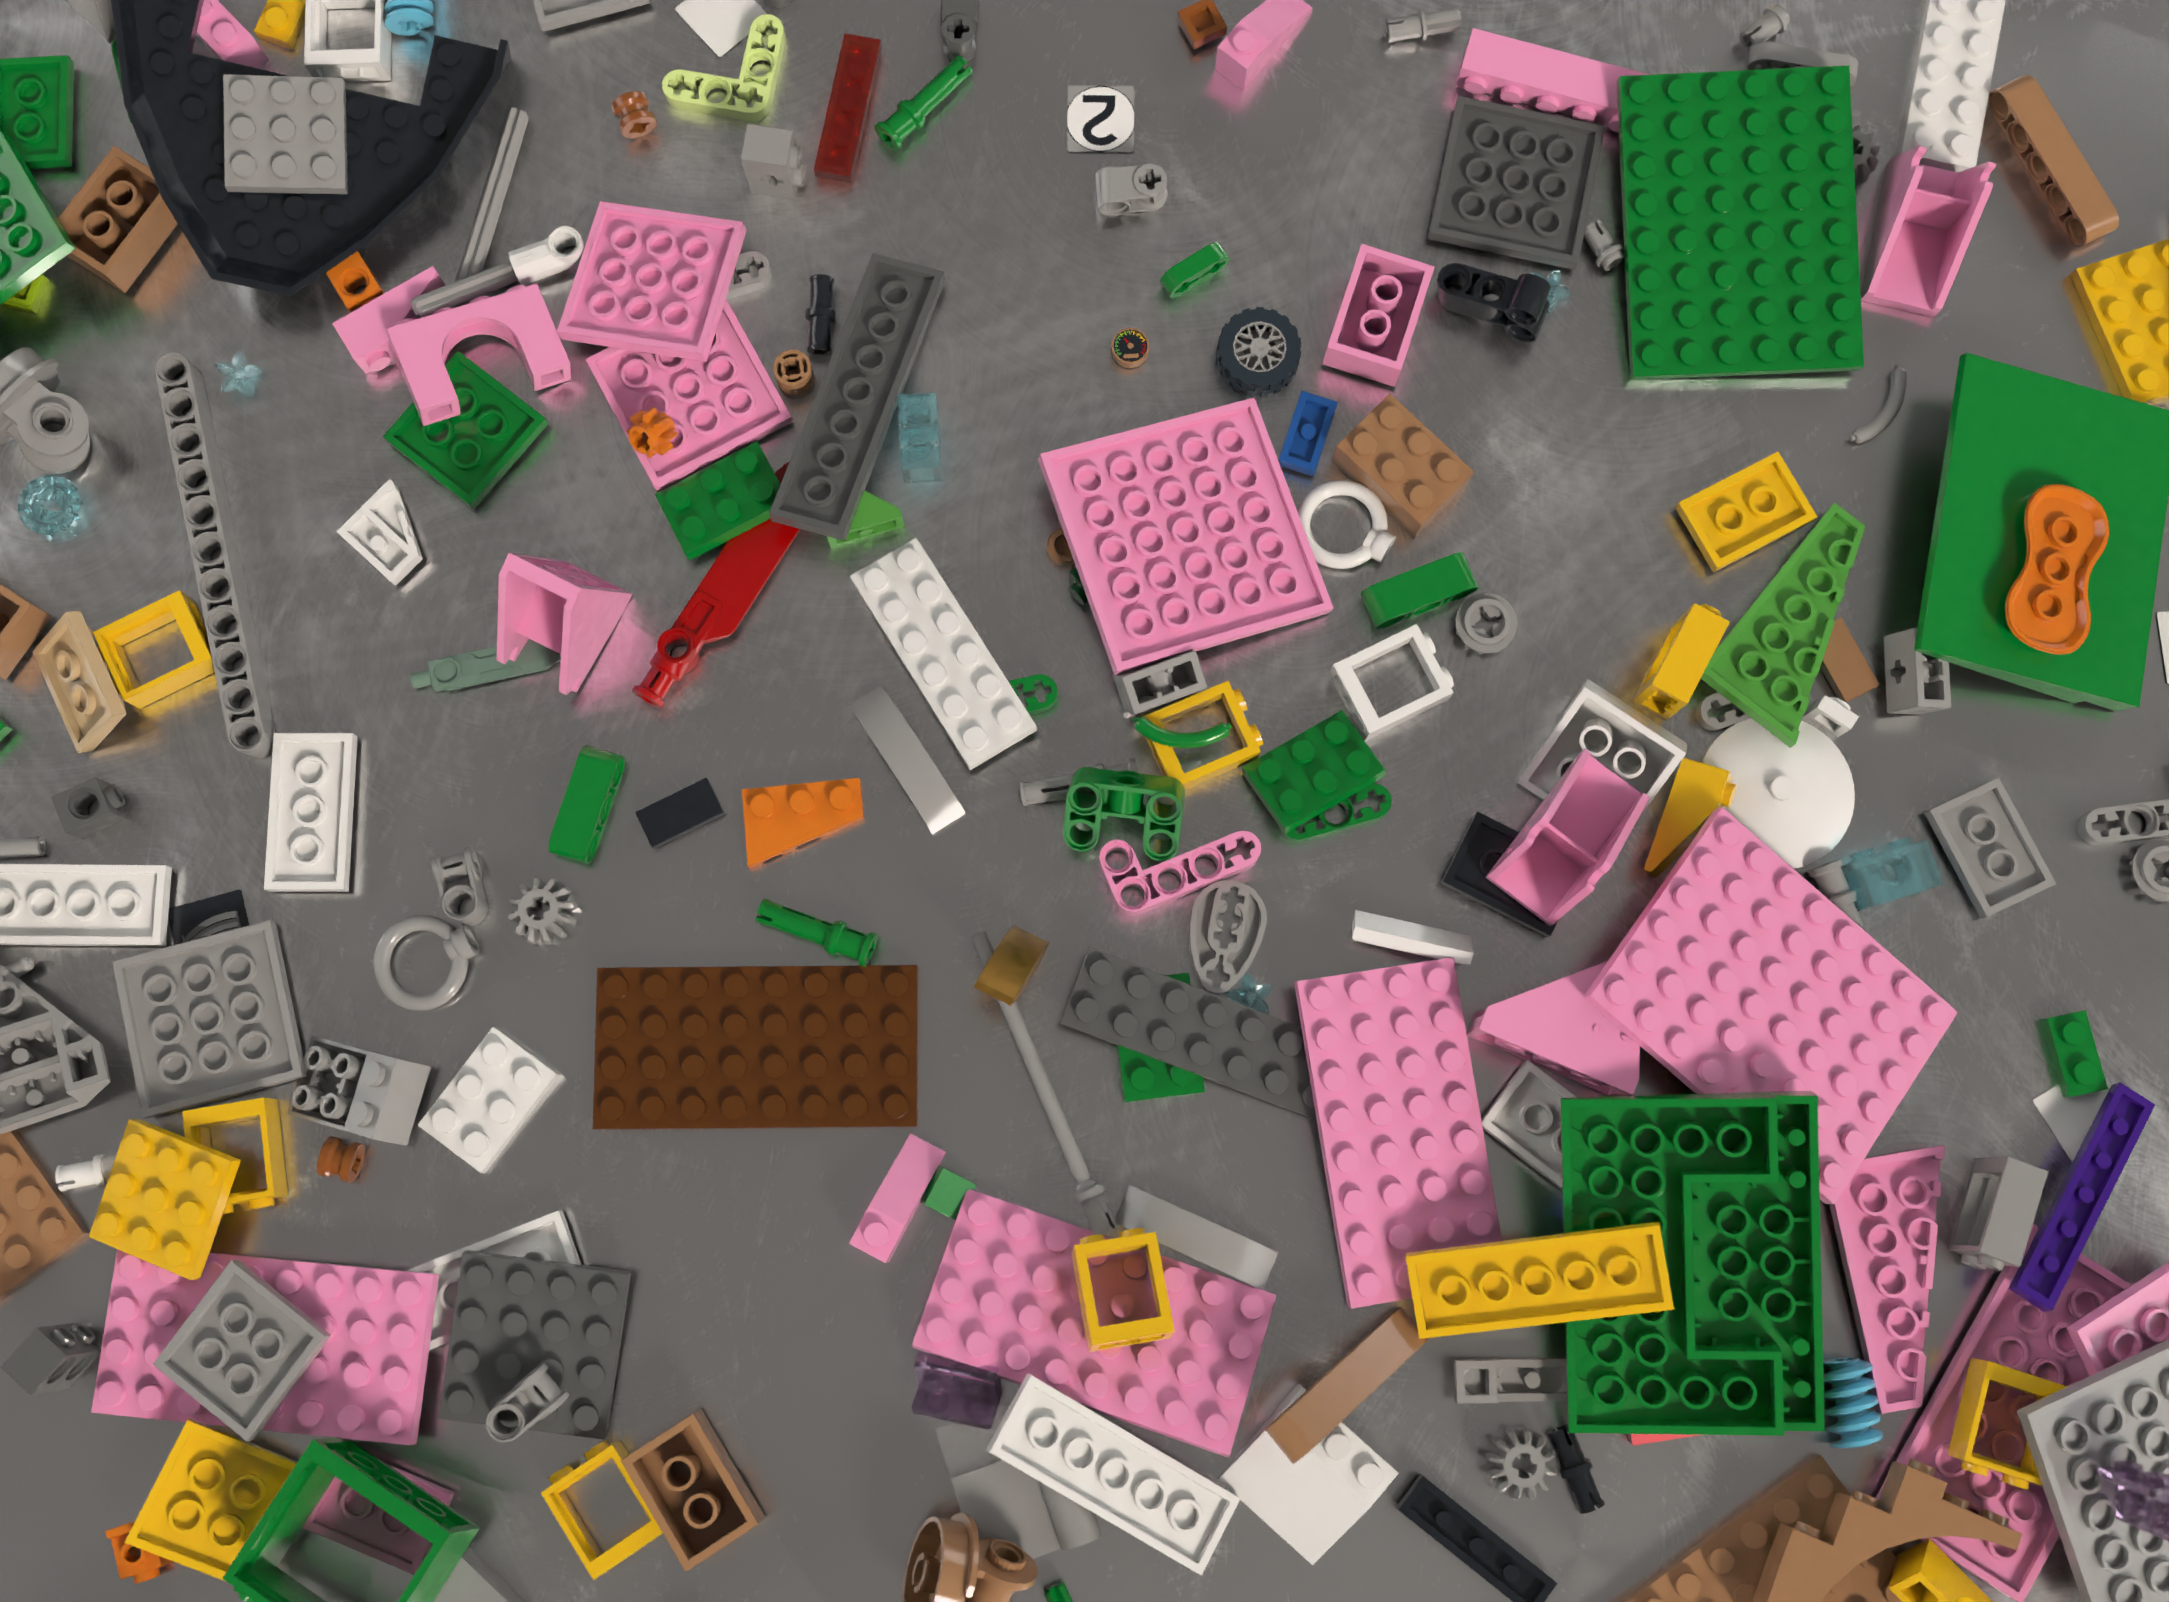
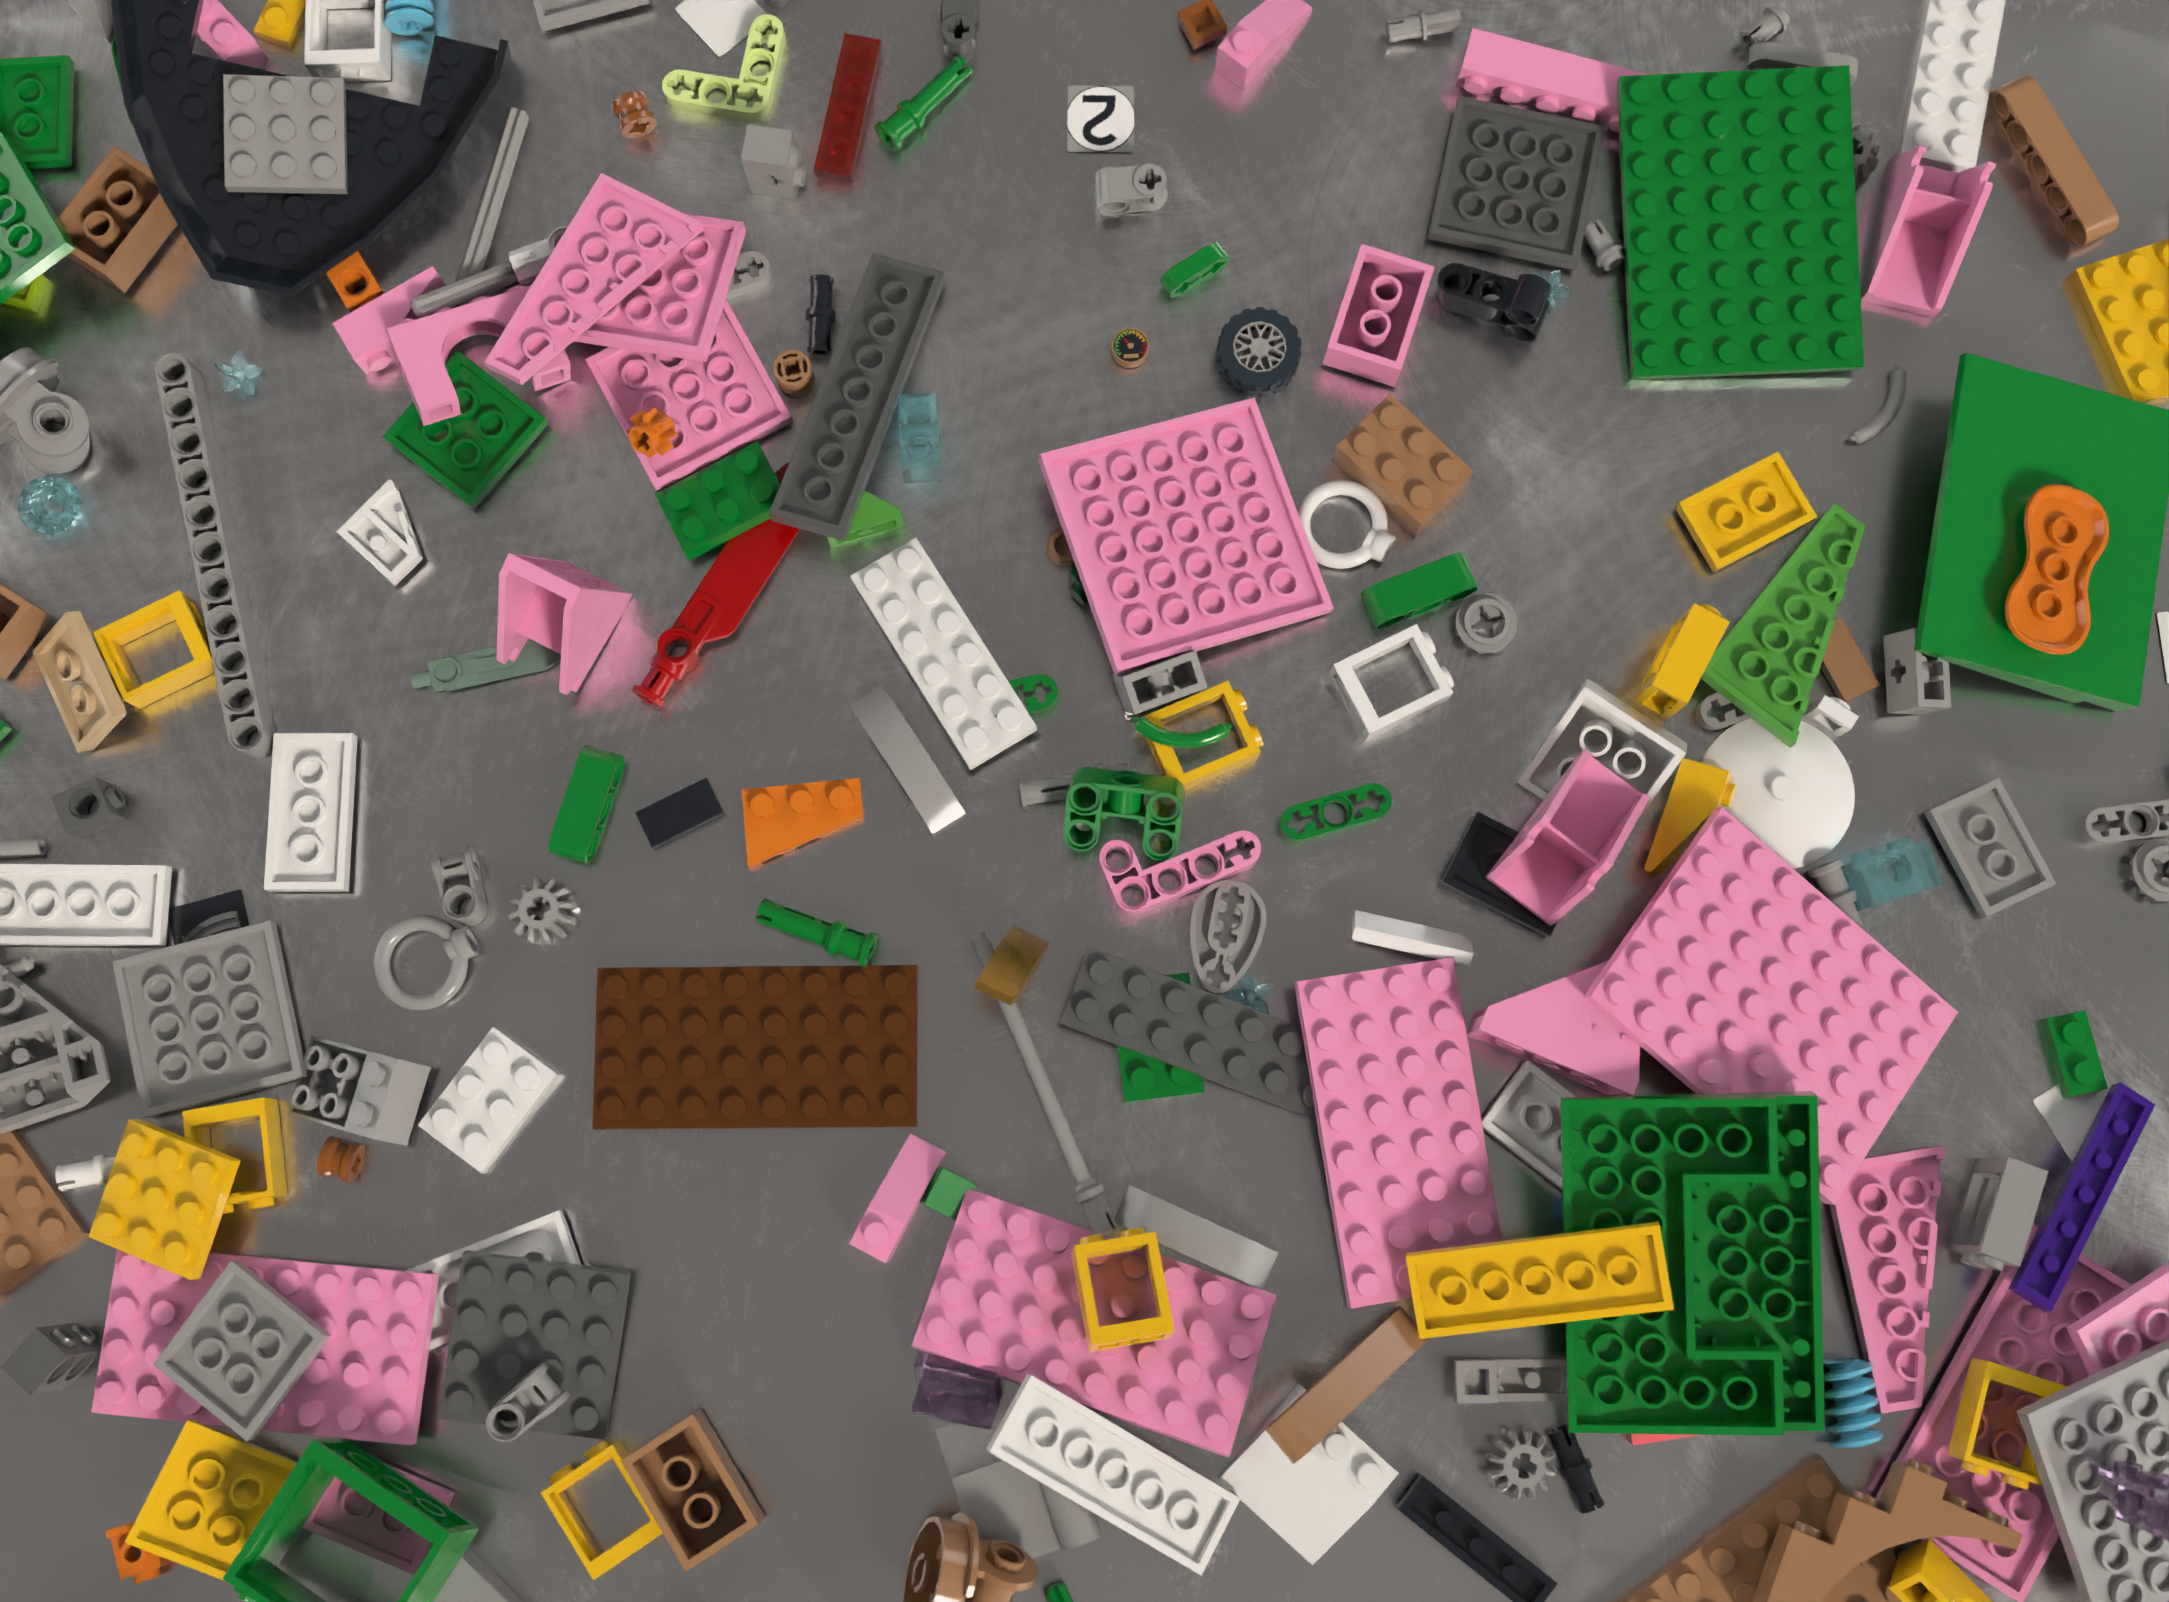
green plate [1242,710,1386,834] -> none
blue plate [1278,391,1338,477] -> none
none -> bright pink wing [485,173,704,385]

